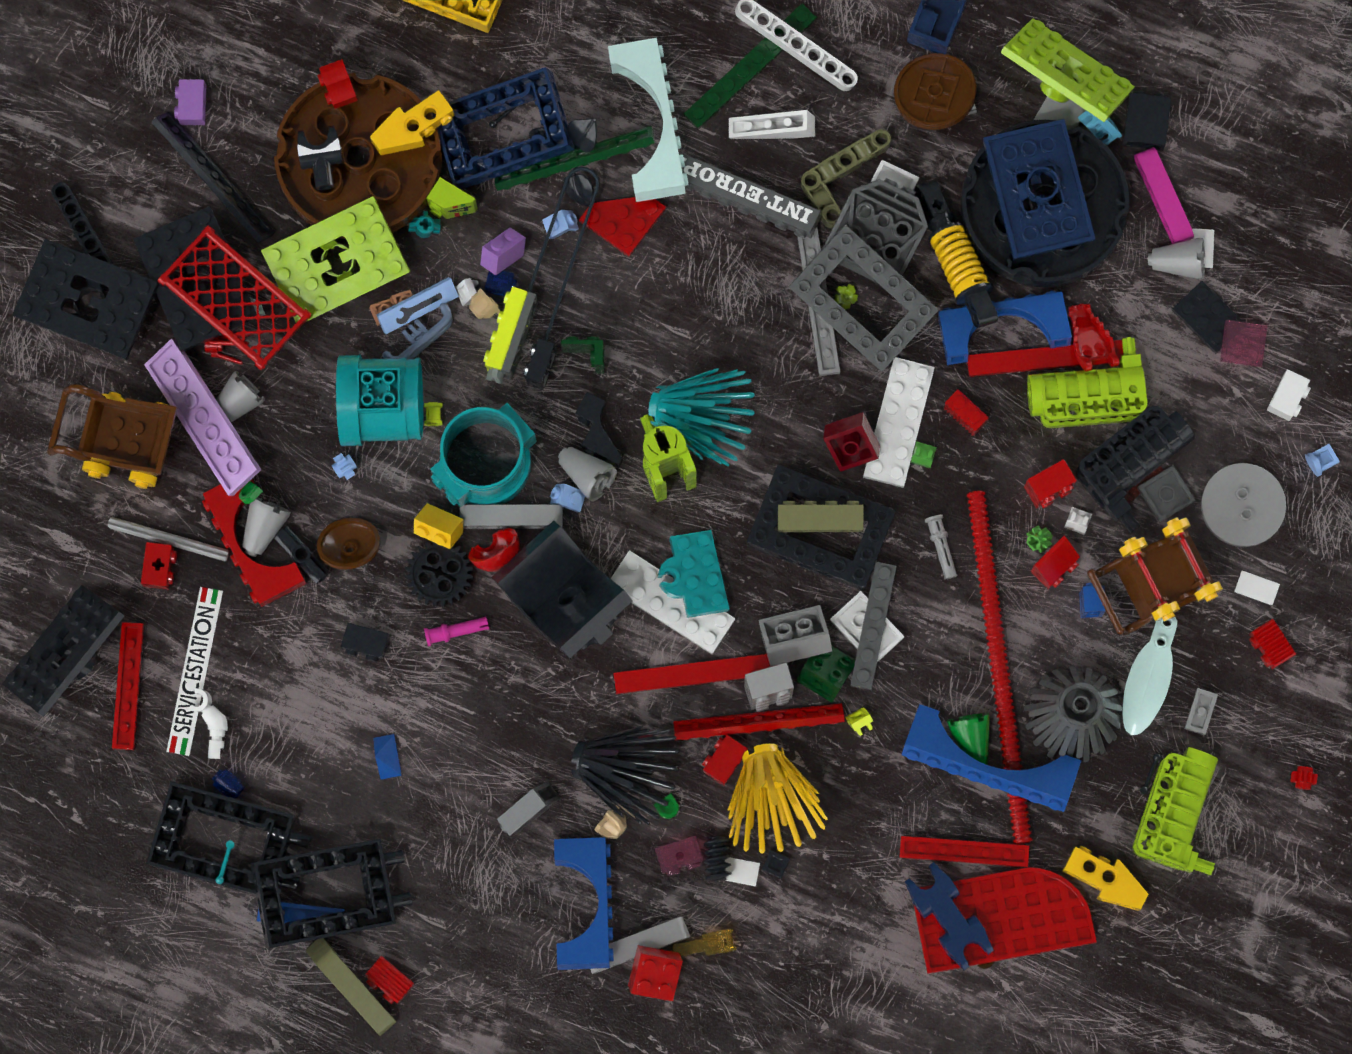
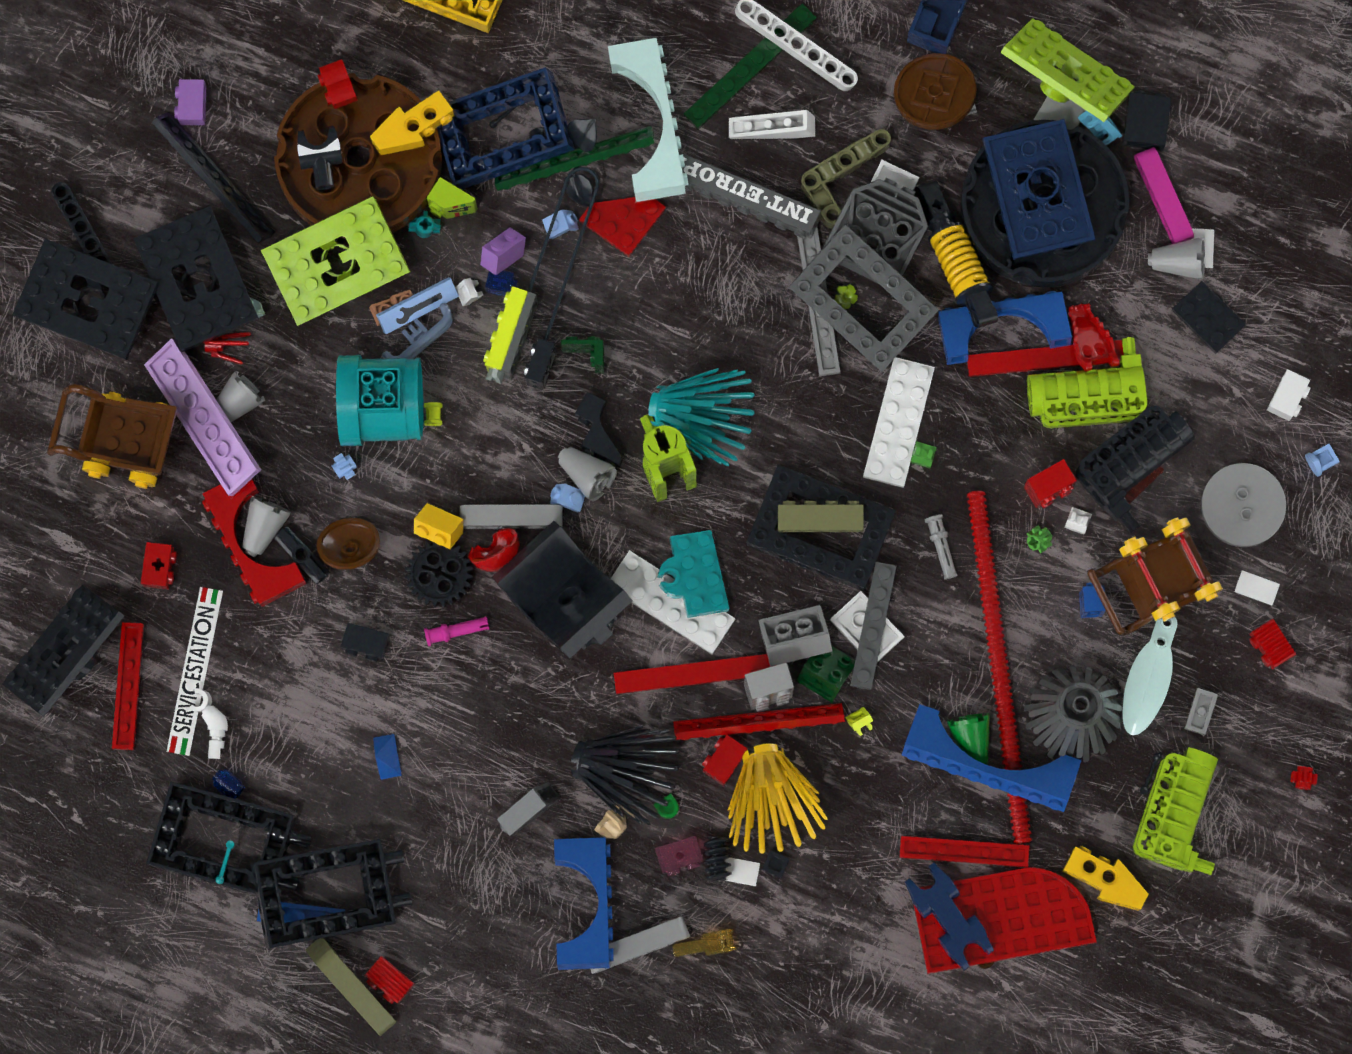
light grey axle [108,517,229,561] -> none
red door [158,225,312,370] -> none
green tile [239,481,263,504] -> none
teal cylinder [430,403,537,508] -> none
tan piece [469,288,500,319] -> none
red brick [628,945,683,1001] -> none
dark red brick [823,412,880,472] -> none
red brick [944,389,989,436] -> none
red slope [1031,536,1080,590] -> none
dark grey plate [1137,466,1196,523] -> none
clear pink tile [1220,320,1267,367] -> none

